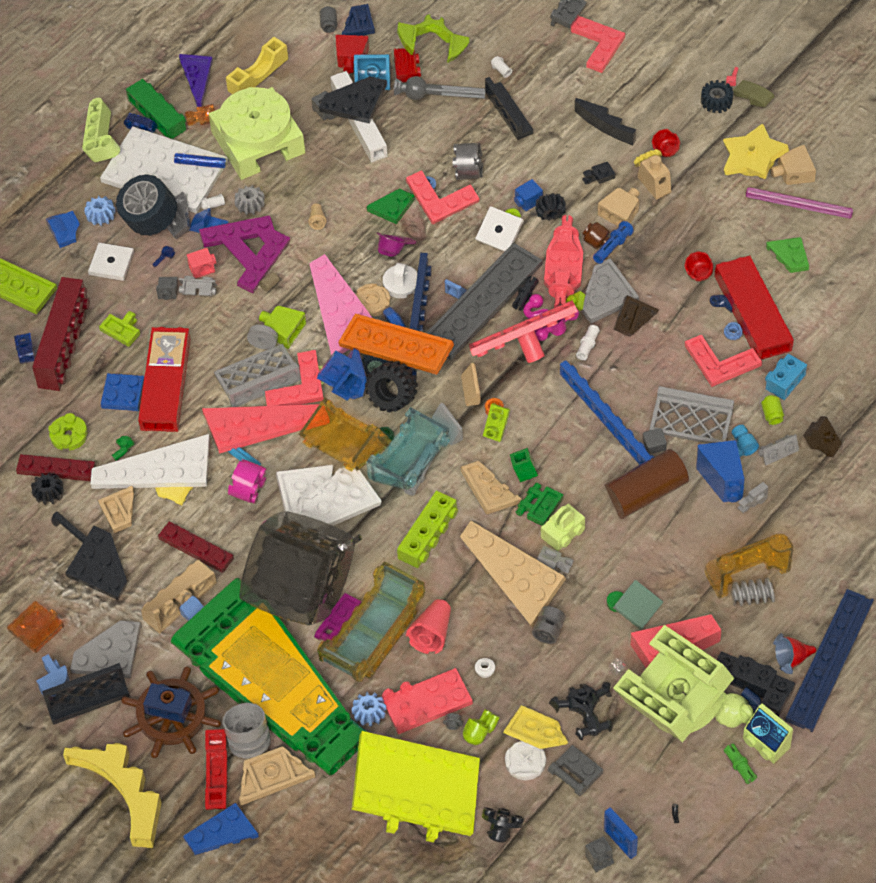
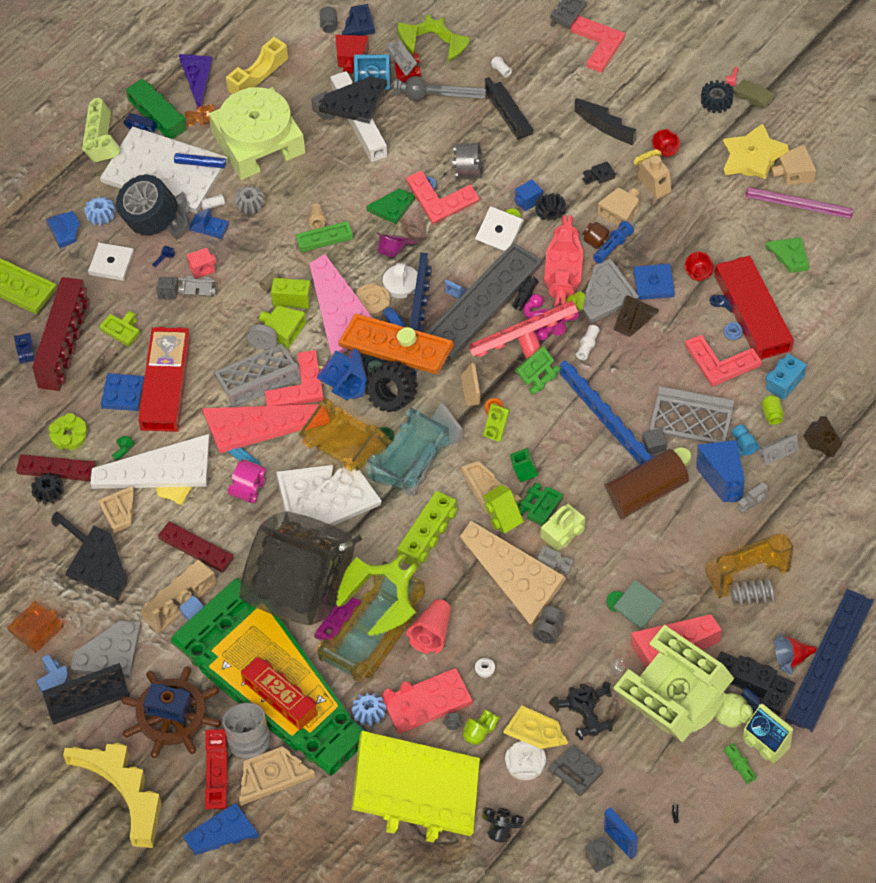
magenta plate [199,215,290,294] -> none
none -> red brick [241,657,317,730]
none -> lime brick [271,278,312,309]
none -> bright green plate [295,221,353,252]
none -> lime piece [336,554,417,636]
none -> light grey hinge [387,40,417,76]
none -> yellowish green tile [397,327,417,347]
none -> lime brick [482,485,524,534]
none -> bright green plate [515,346,560,395]
none -> blue plate [633,264,675,300]
none -> yellowish green tile [674,447,691,466]

